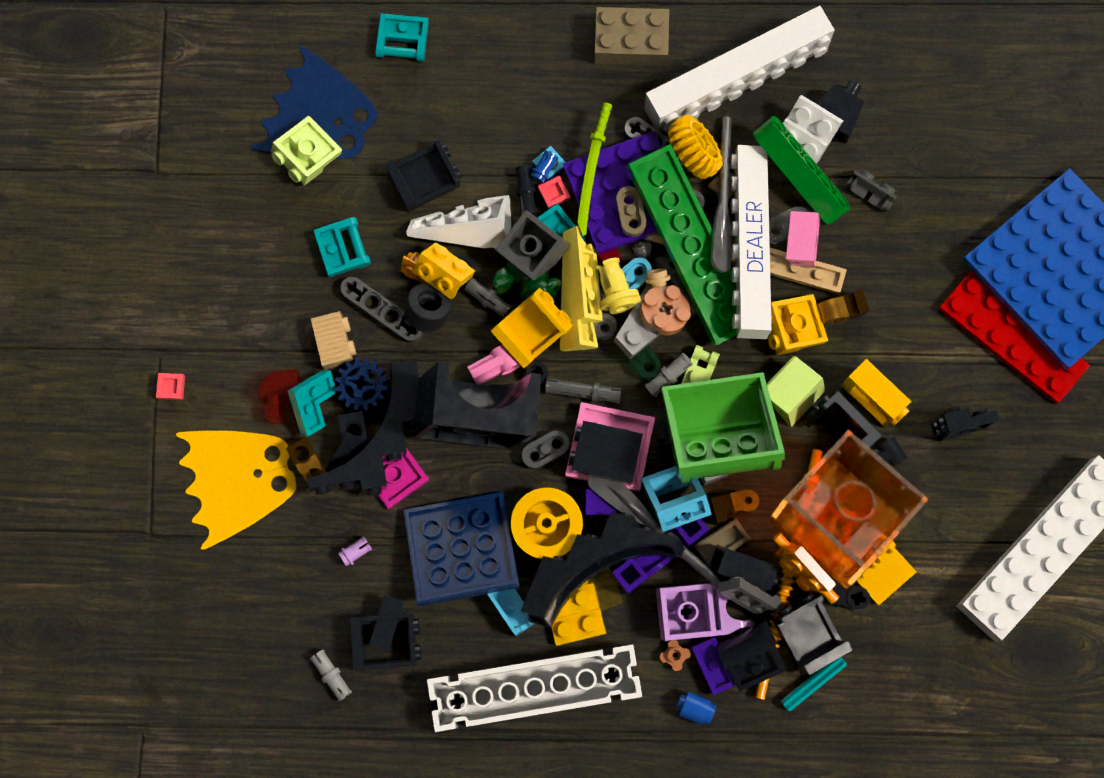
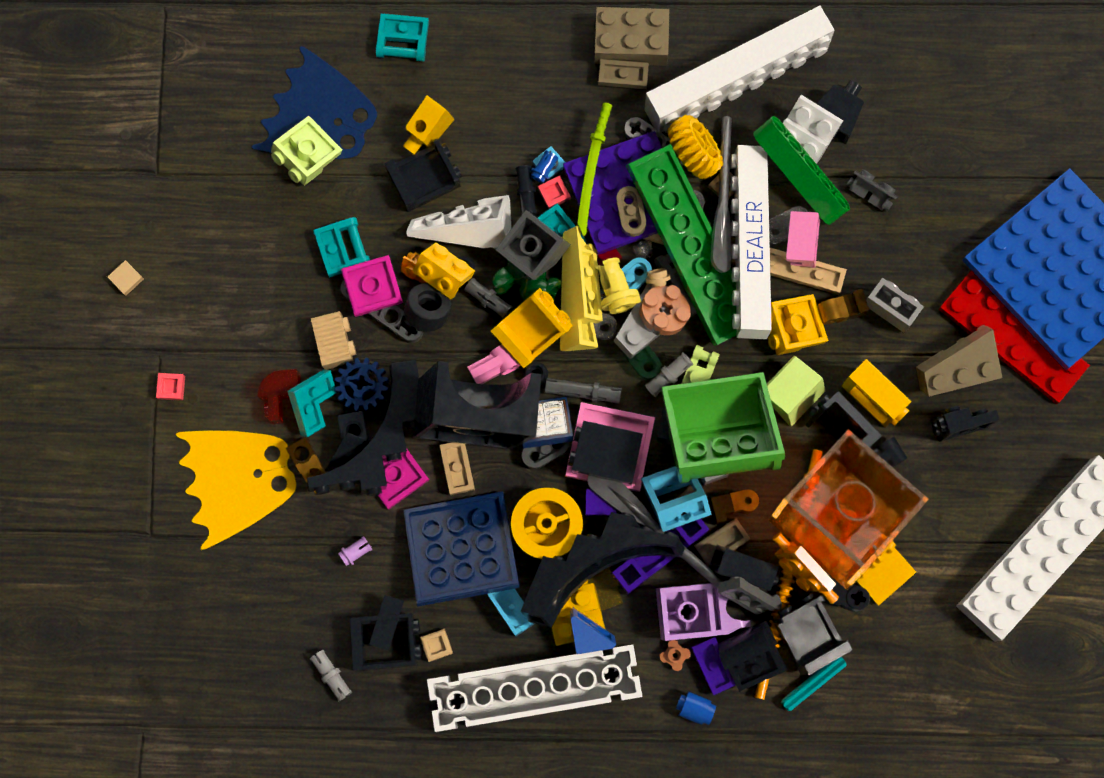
none -> tan tile [108,260,144,296]
none -> dark pink tile [341,255,403,317]
none -> yellow torso [403,95,454,155]
none -> tan tile [420,629,453,662]
none -> tan plate [440,443,475,495]
none -> tile [523,397,574,449]
none -> blue slope [570,608,616,654]
none -> dark tan plate [598,59,649,89]
none -> light grey brick [866,278,924,333]
none -> dark tan wedge [916,325,1002,397]

